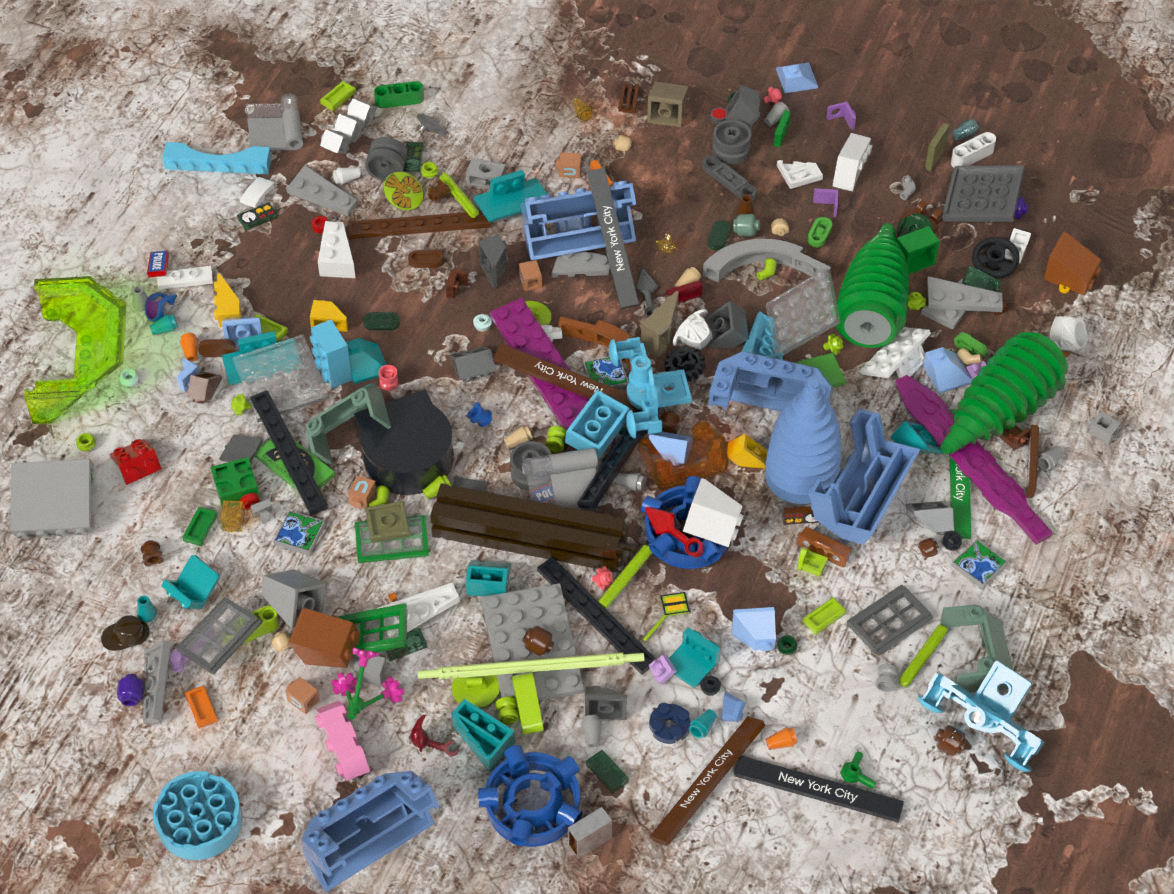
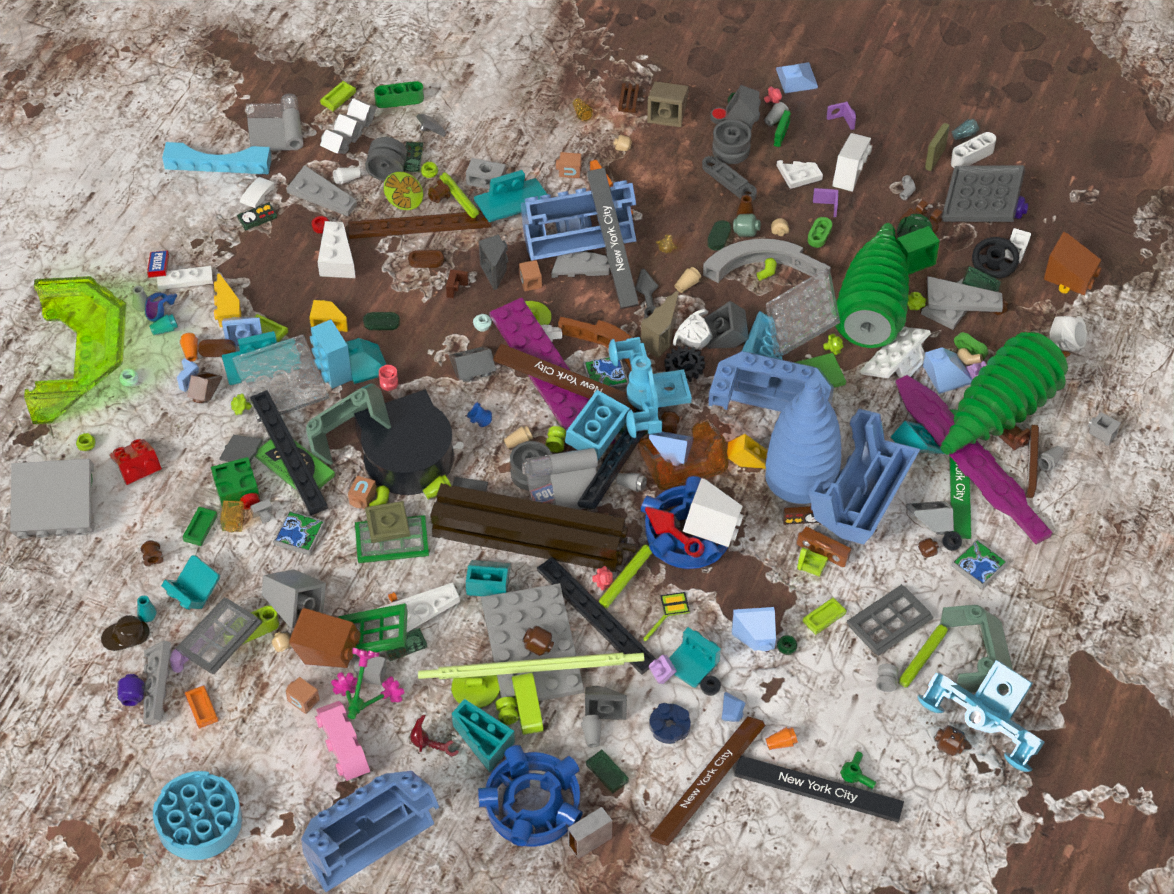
dark red tile [666,280,702,303] -> none
teal cone [689,709,717,739] -> none

